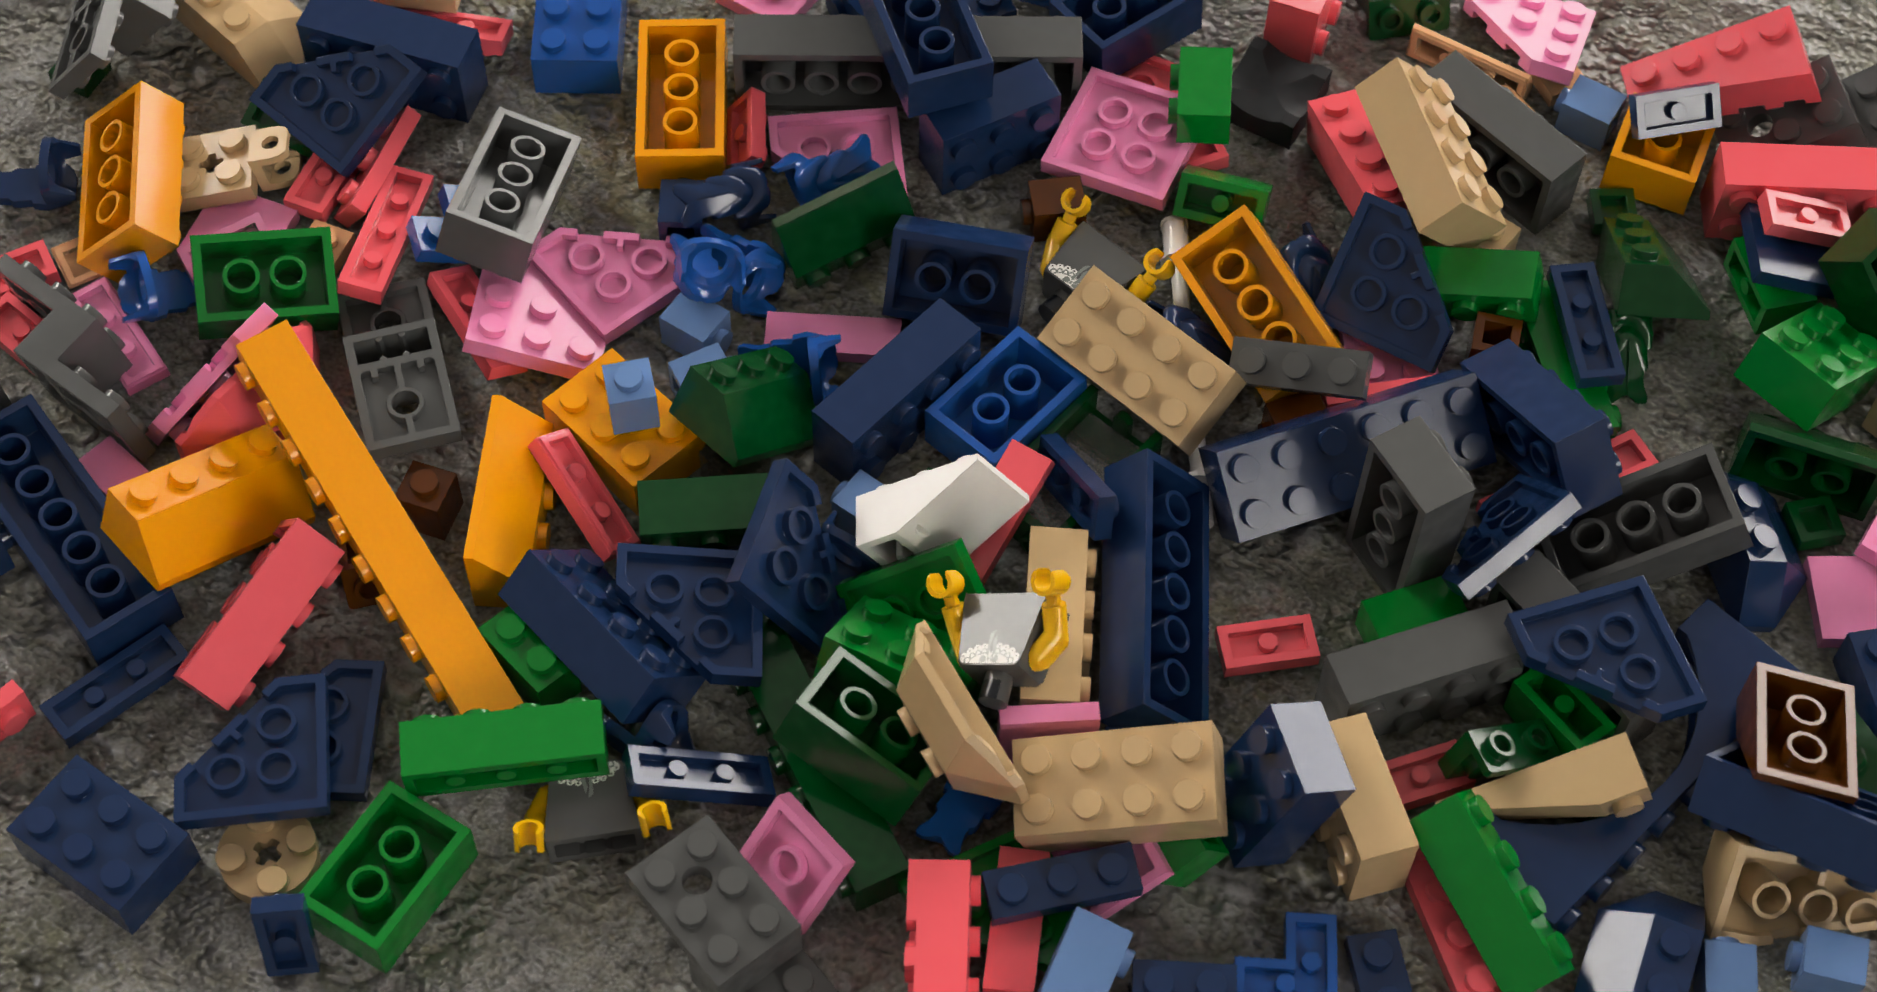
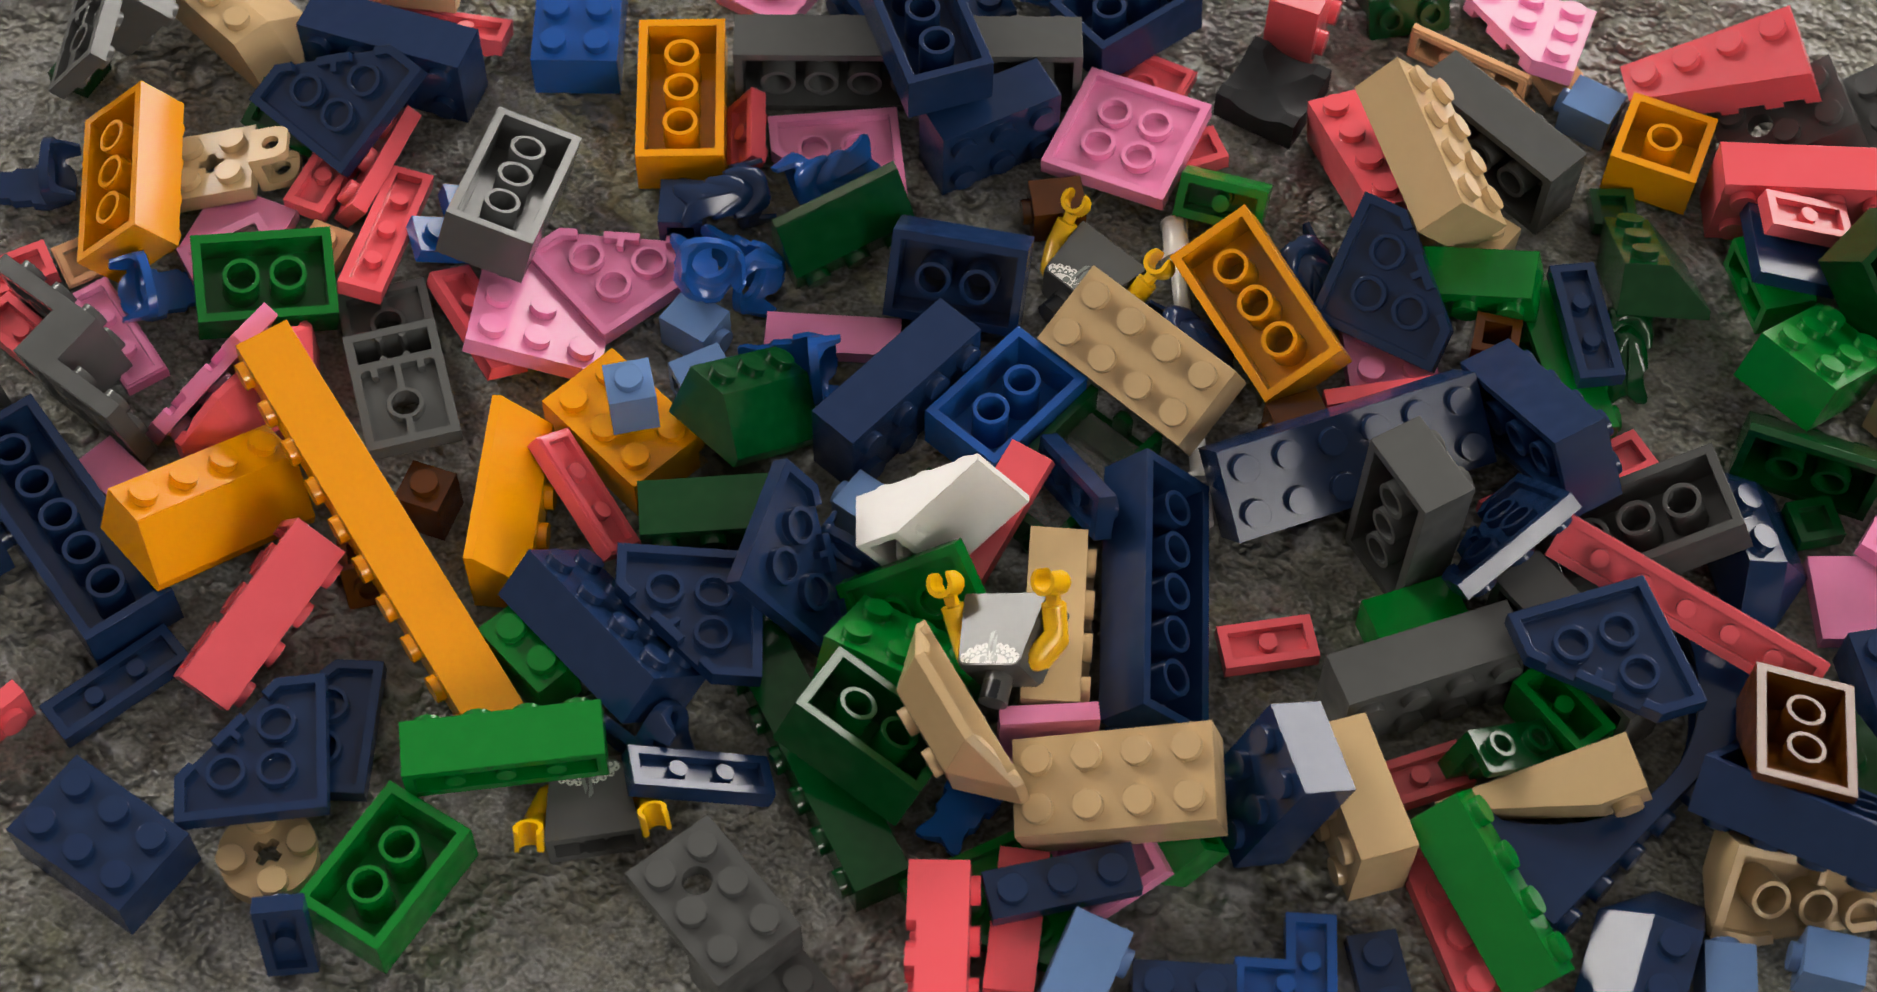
bright pink plate [739,792,855,935] -> none
green brick [1168,46,1233,144] -> none
dark grey plate [1229,336,1374,401] -> none
plate [1629,81,1722,140] -> none
none -> coral plate [1544,515,1831,678]

